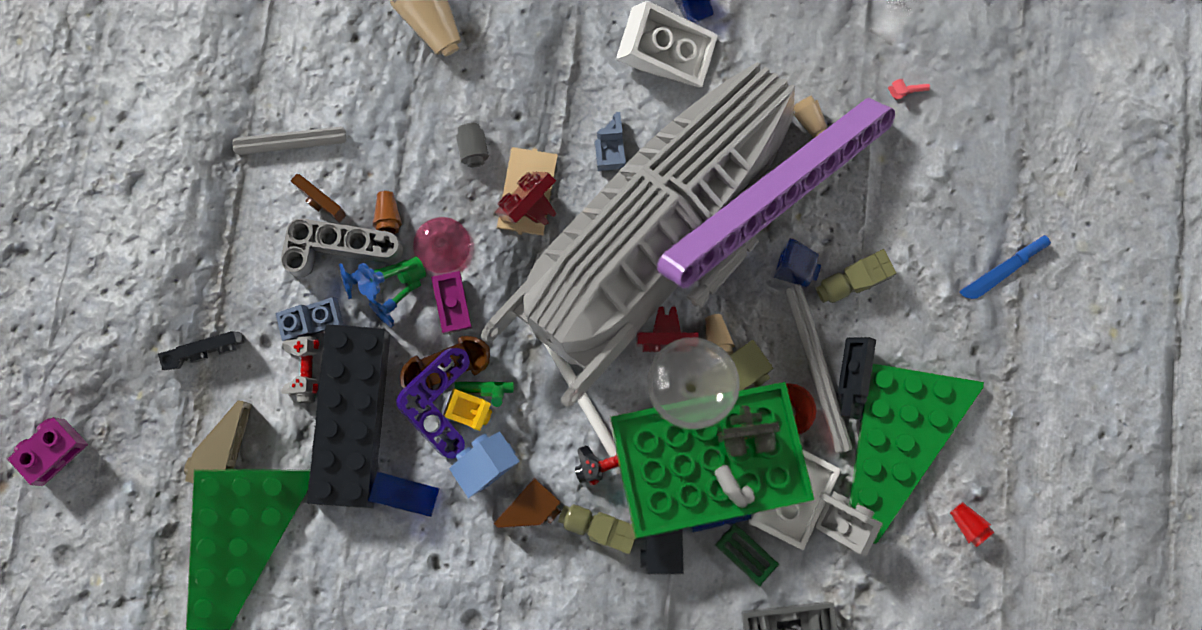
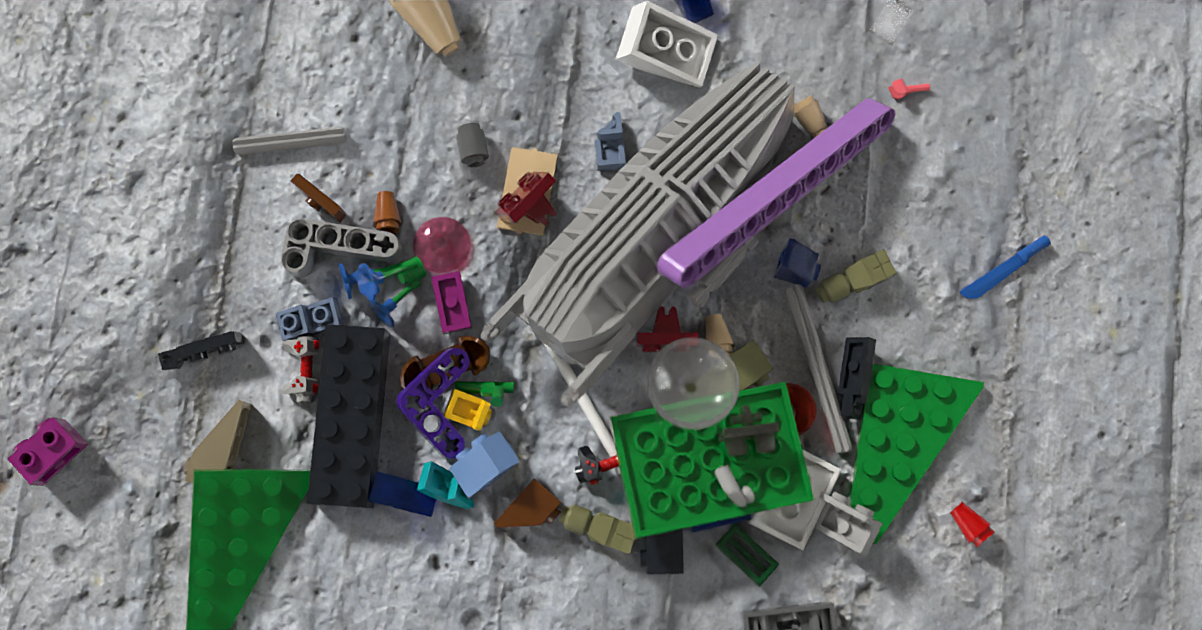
none -> teal slope [417,461,474,509]

